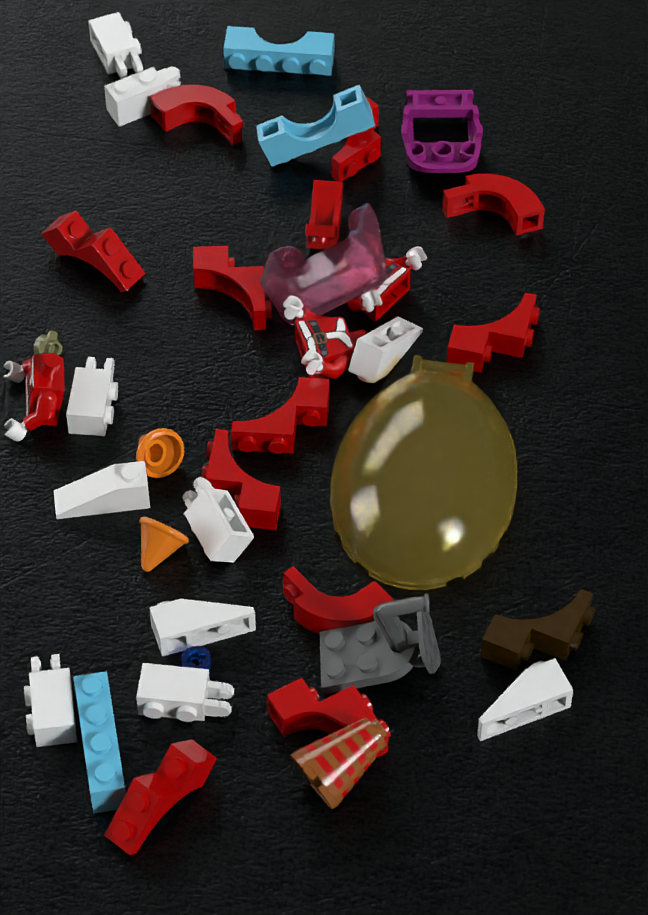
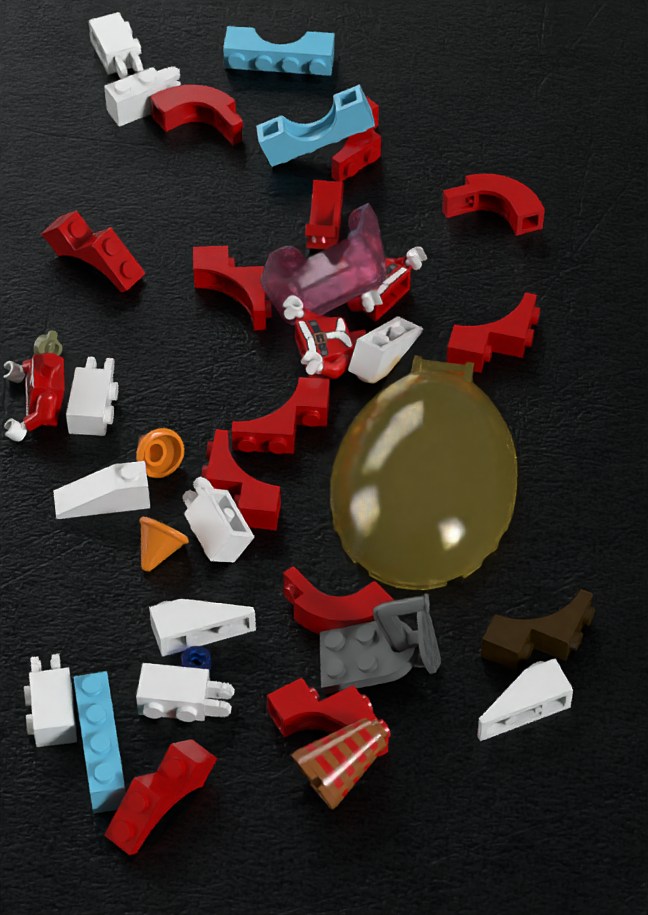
magenta slope [401,90,483,173] -> none

